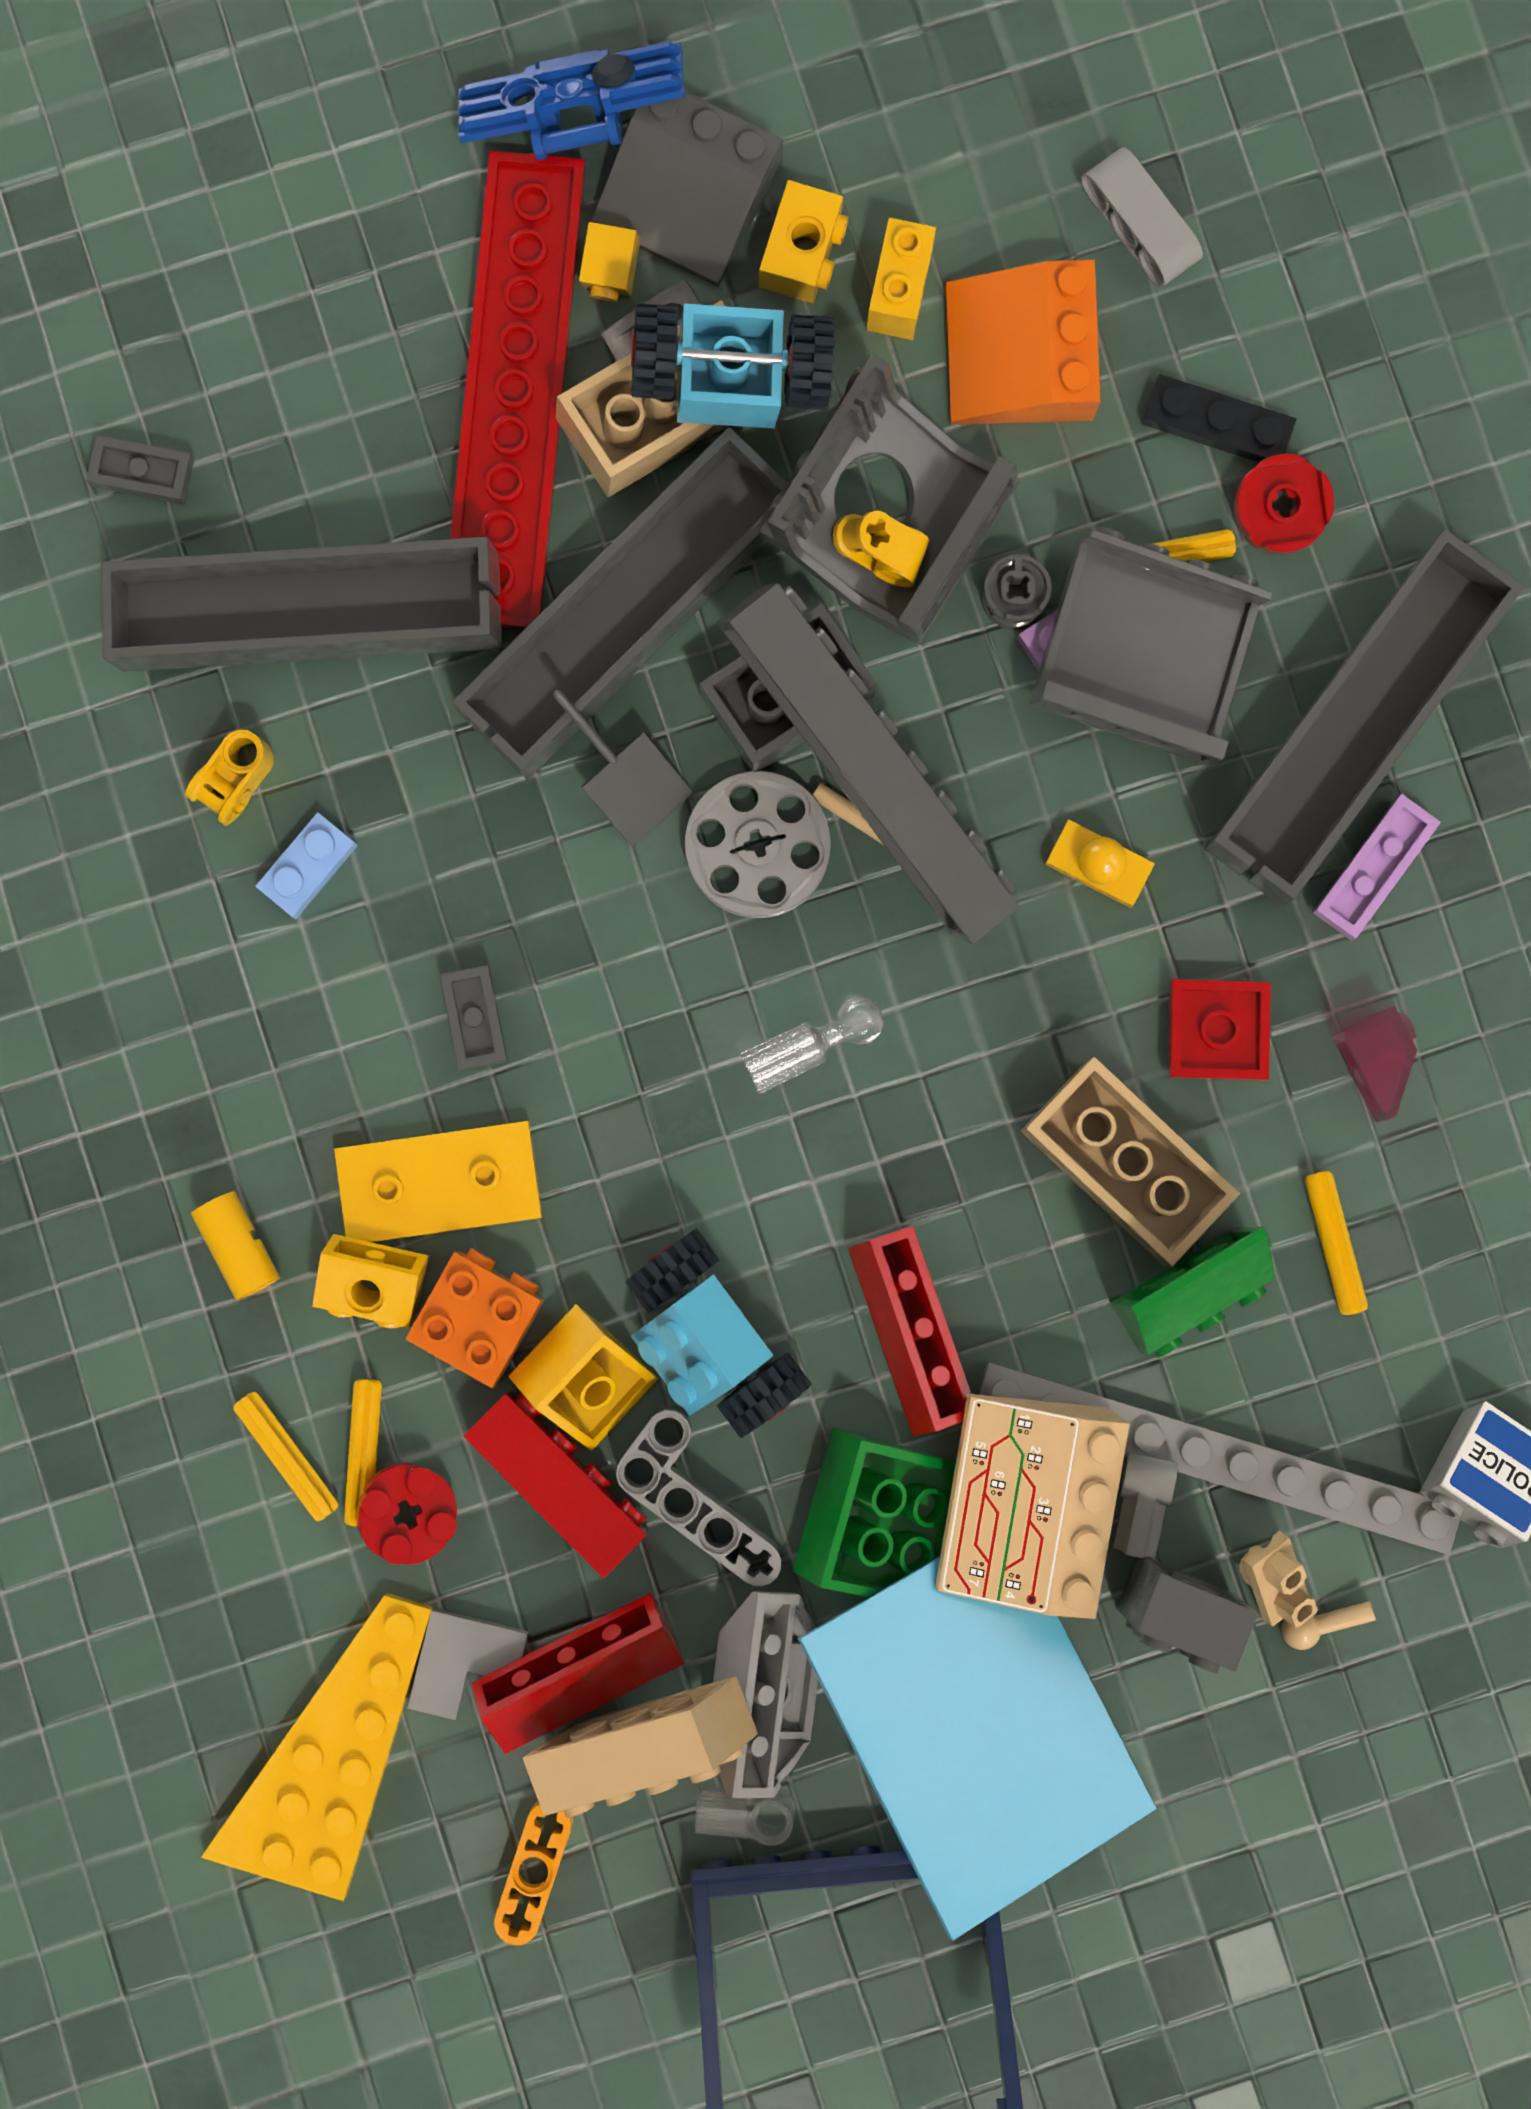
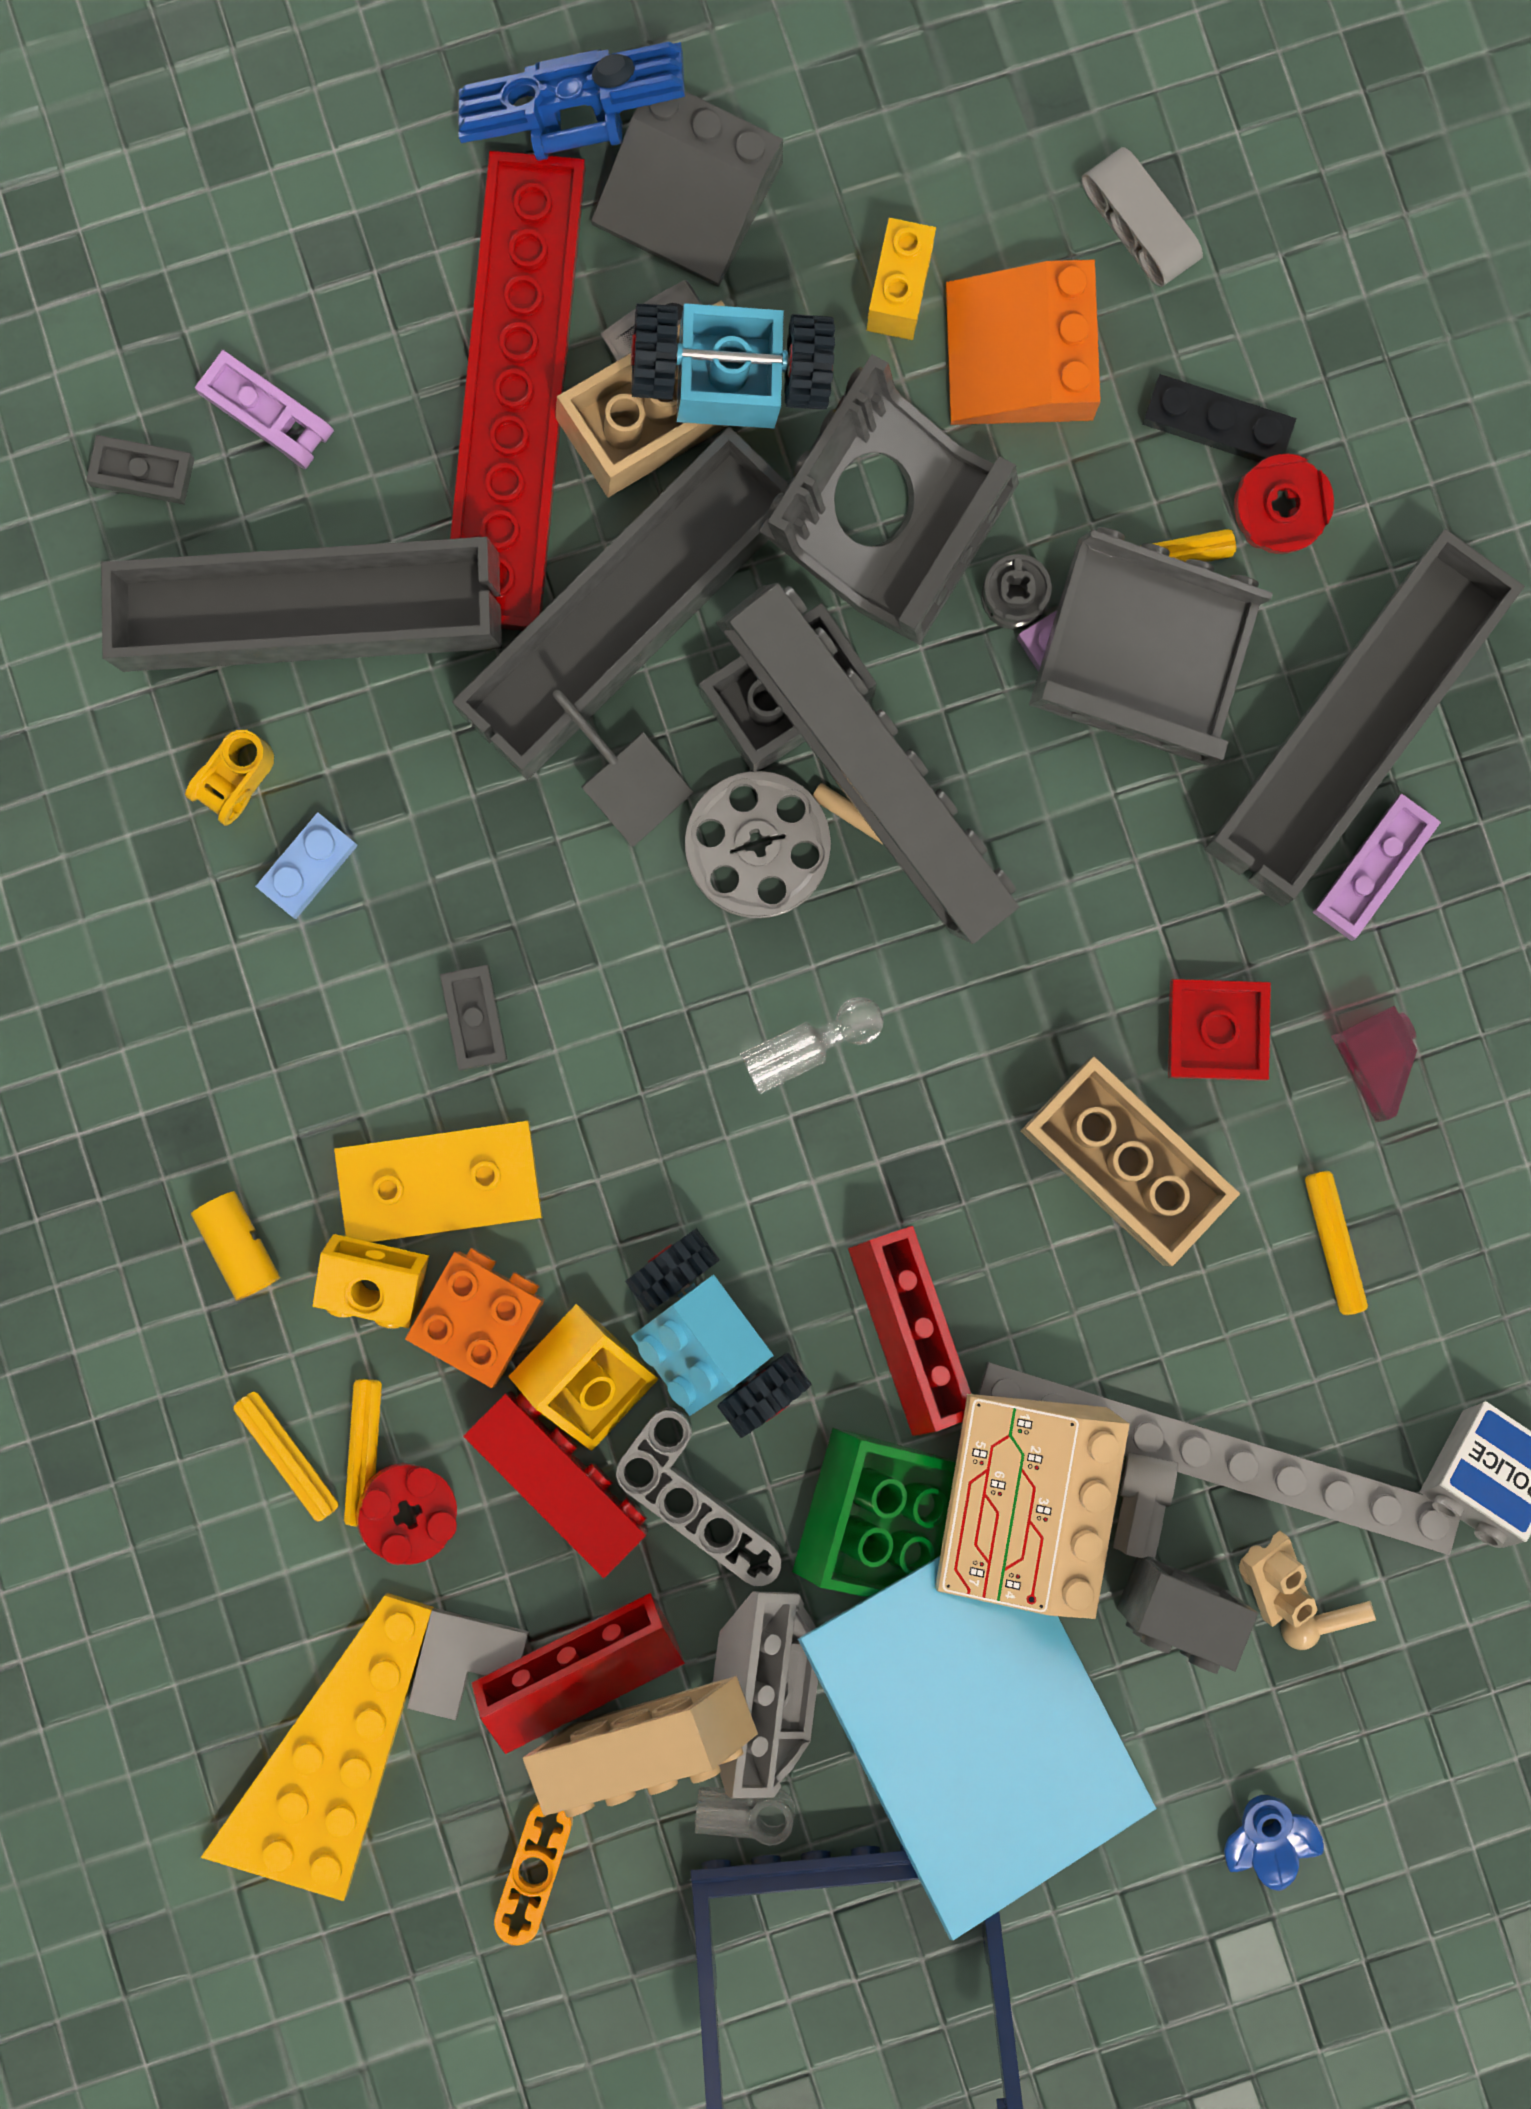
yellow brick [579,222,641,302] -> none
yellow brick [759,180,849,304] -> none
yellow piece [832,511,930,588] -> none
yellow tile [1045,819,1155,908] -> none
green slope [1110,1227,1275,1358] -> none
none -> lavender plate [195,350,334,470]
none -> blue plate [1224,1795,1324,1891]

